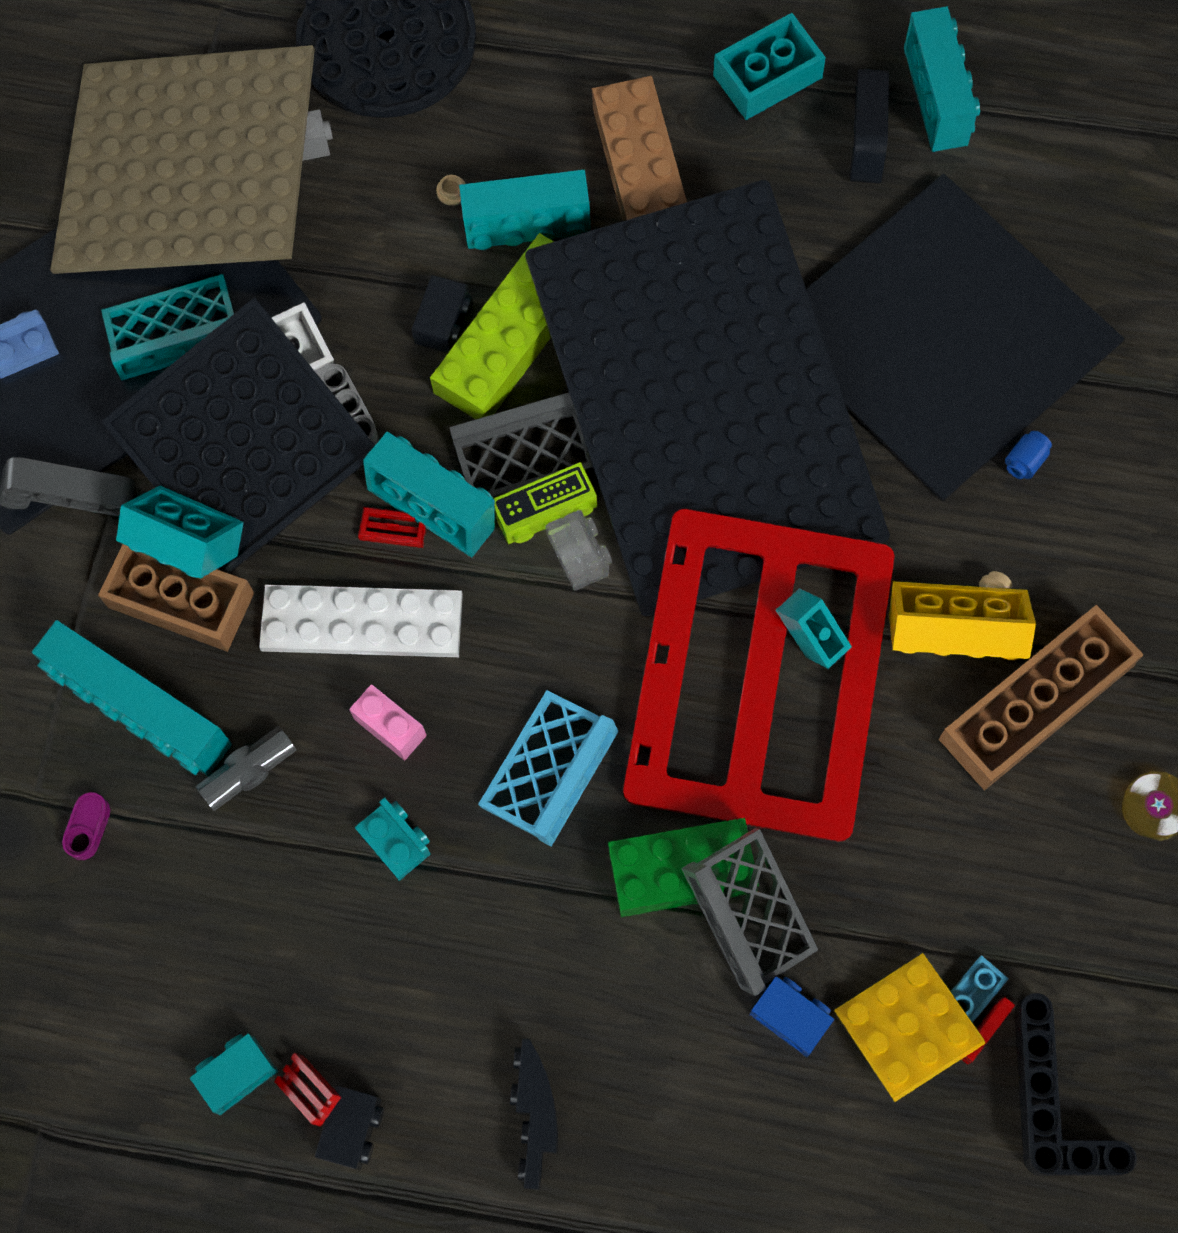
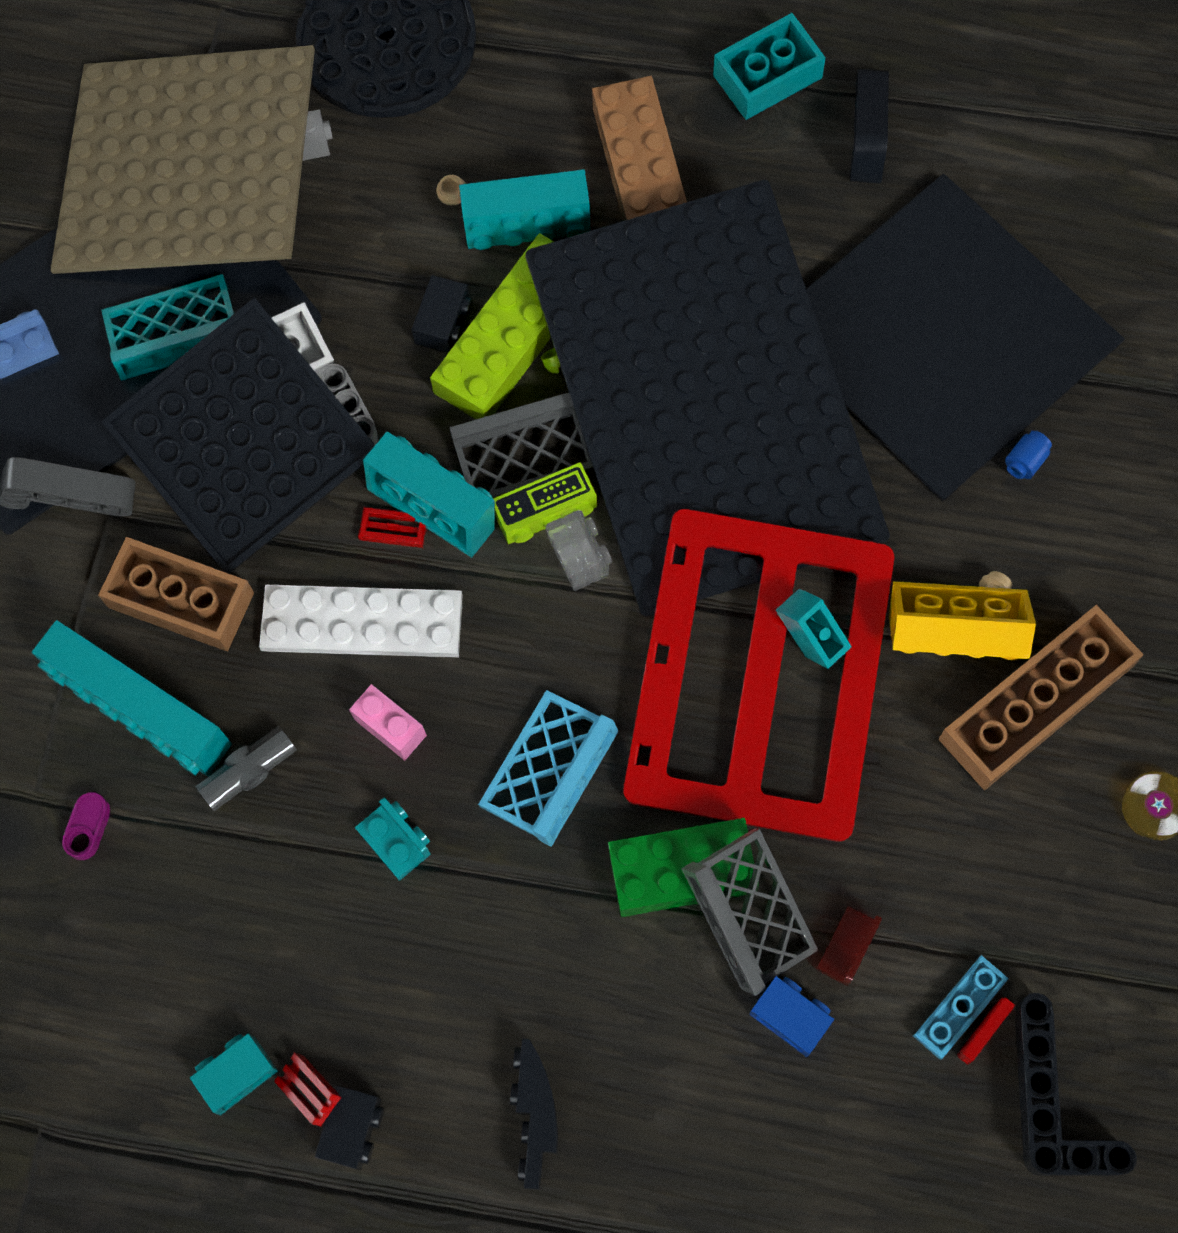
teal brick [116,486,243,579] -> none
yellow plate [834,953,985,1102] -> none
teal brick [904,6,980,152] -> none
none -> lime hinge [541,348,560,374]
none -> clear red panel [816,906,883,986]

